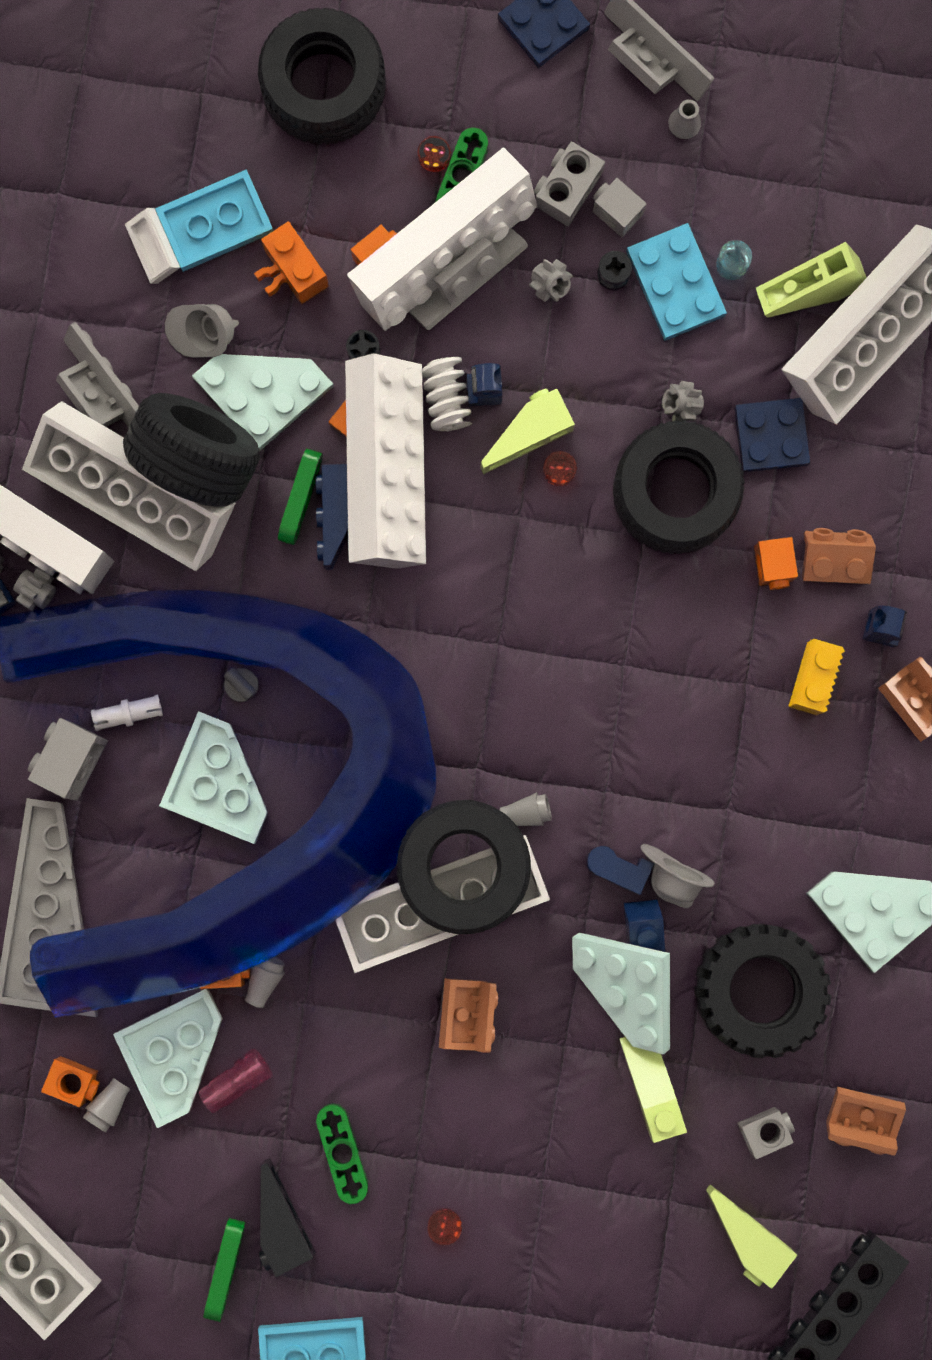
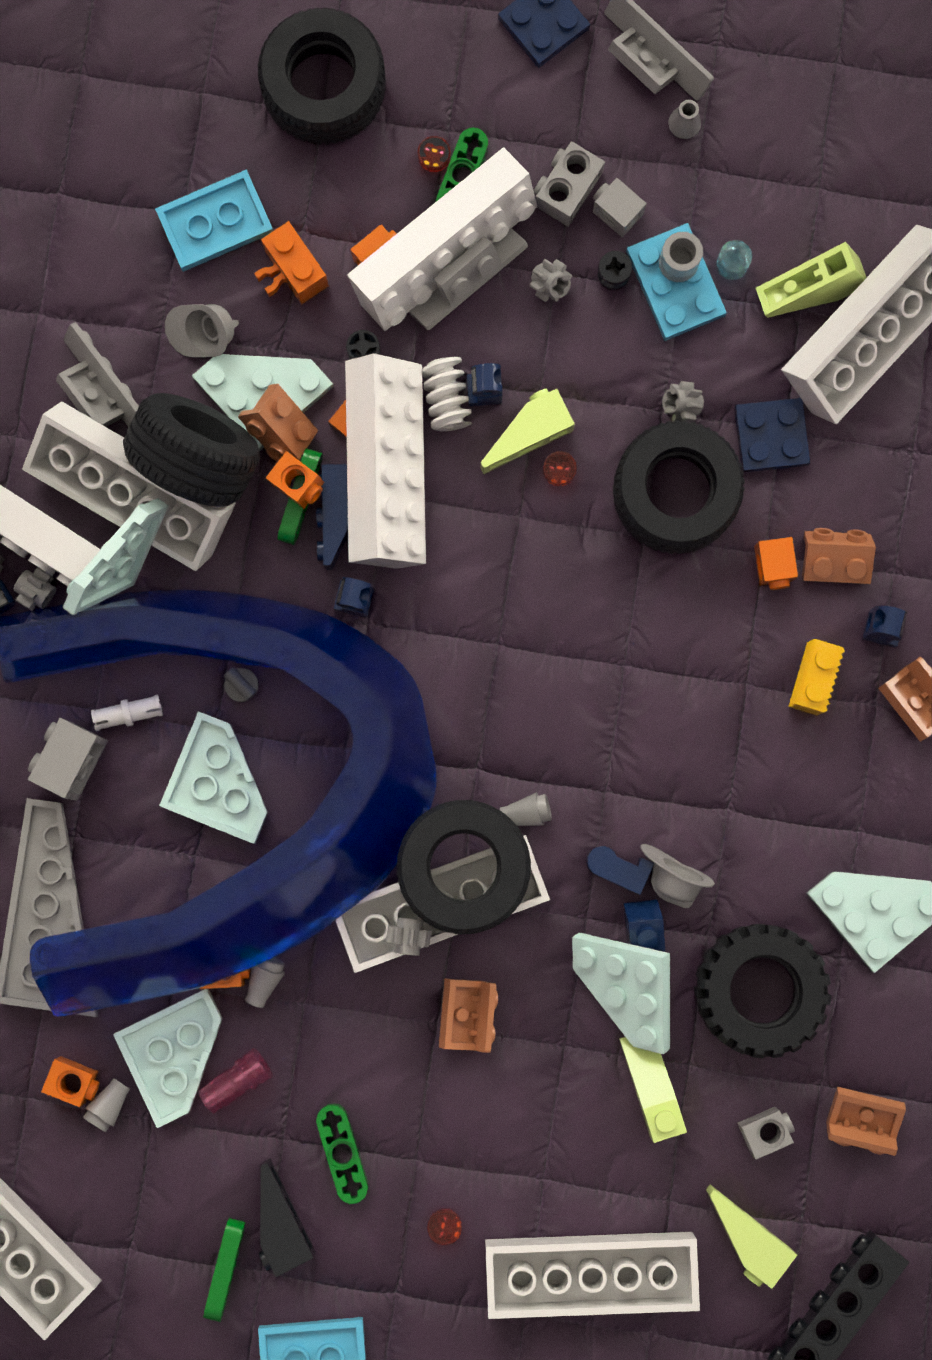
white tile [125,208,180,284] -> none
none -> light aqua plate [63,498,169,615]
none -> nougat bracket [238,384,318,462]
none -> orange brick [266,451,324,509]
none -> dark blue leg [334,577,374,618]
none -> light grey gear [386,917,431,956]
none -> white brick [485,1232,700,1319]
none -> light grey piece [659,232,703,282]

